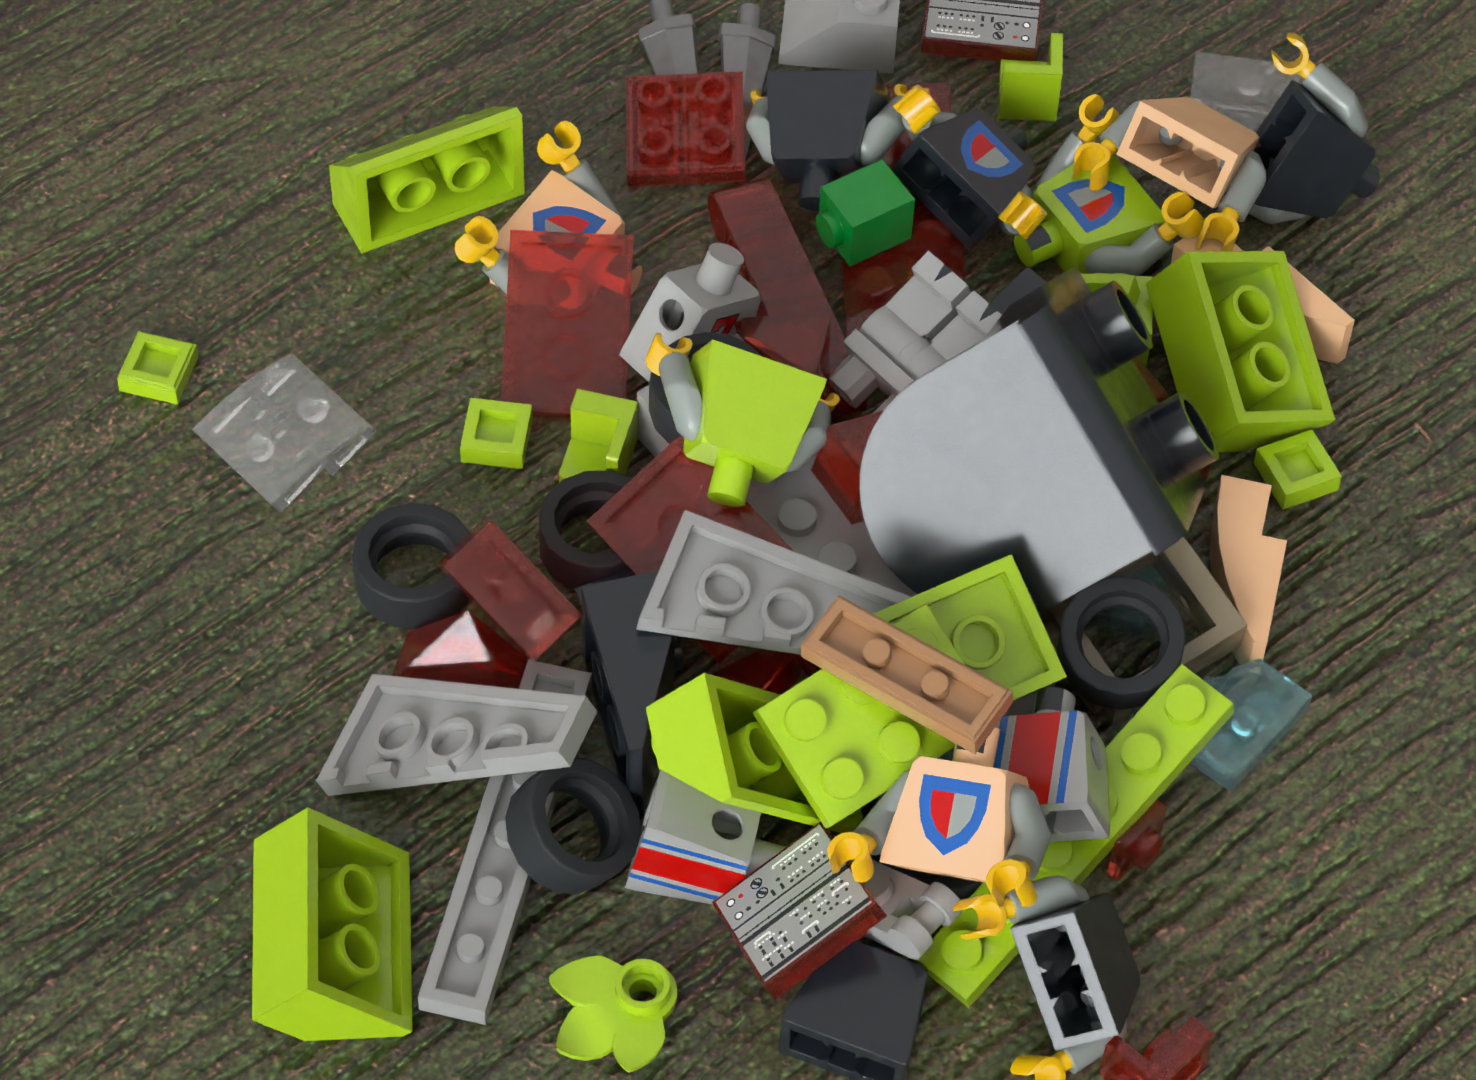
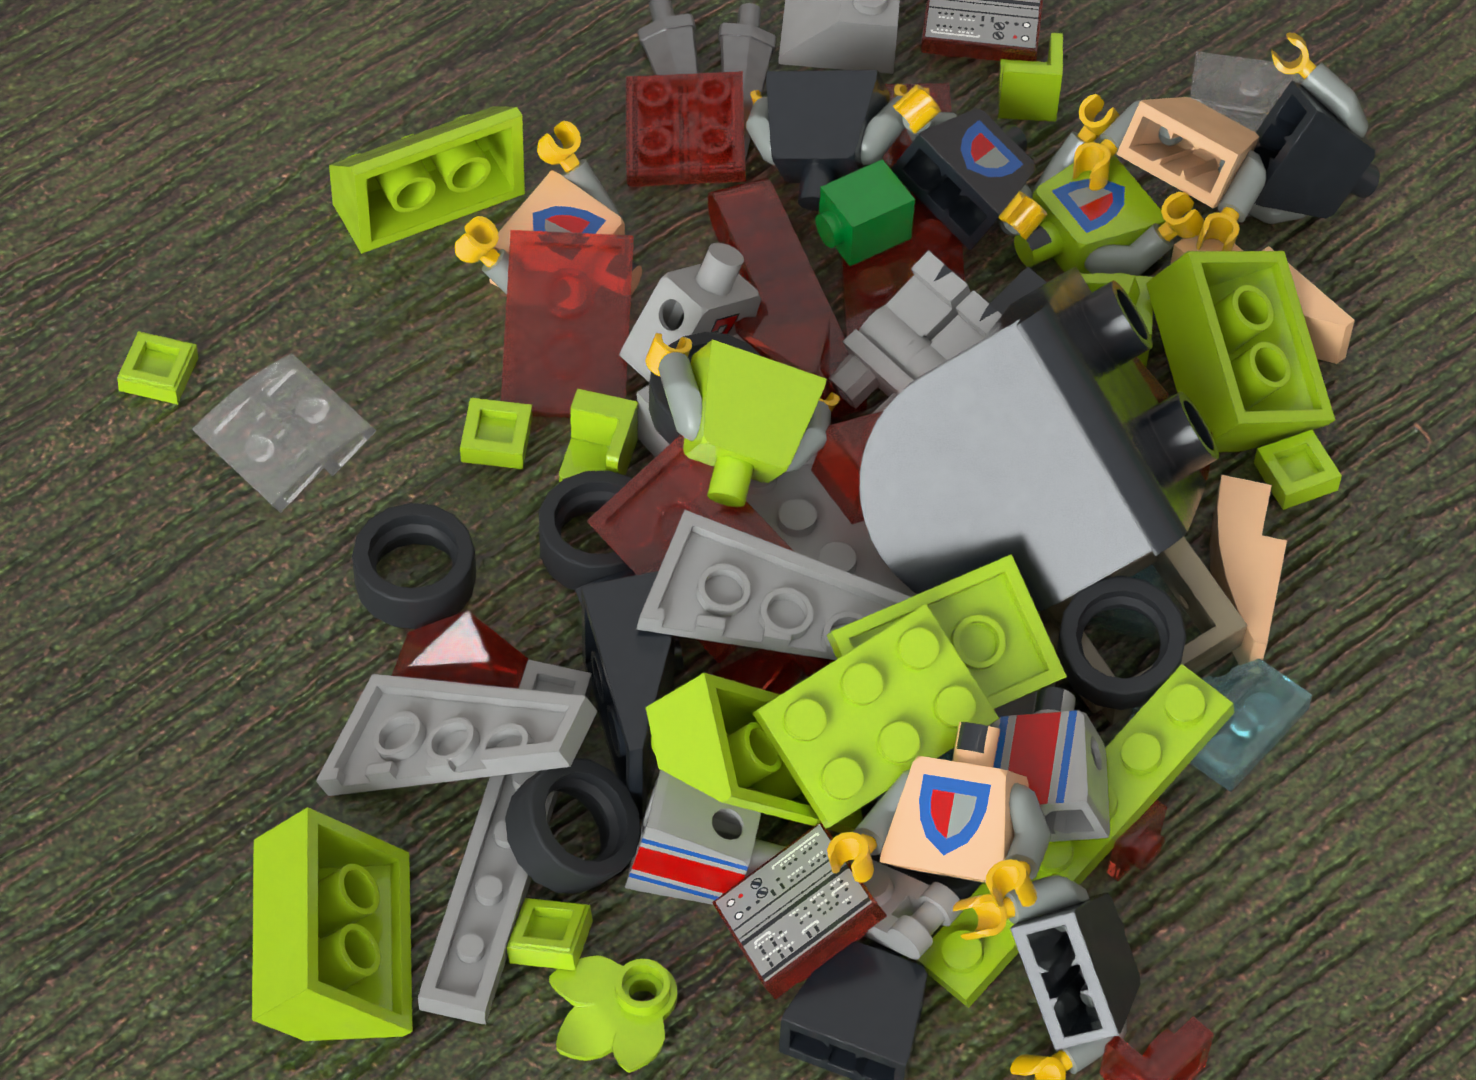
clear red brick [436,519,582,661] -> none
medium nougat tile [800,595,1013,754] -> none
none -> lime tile [507,898,593,971]

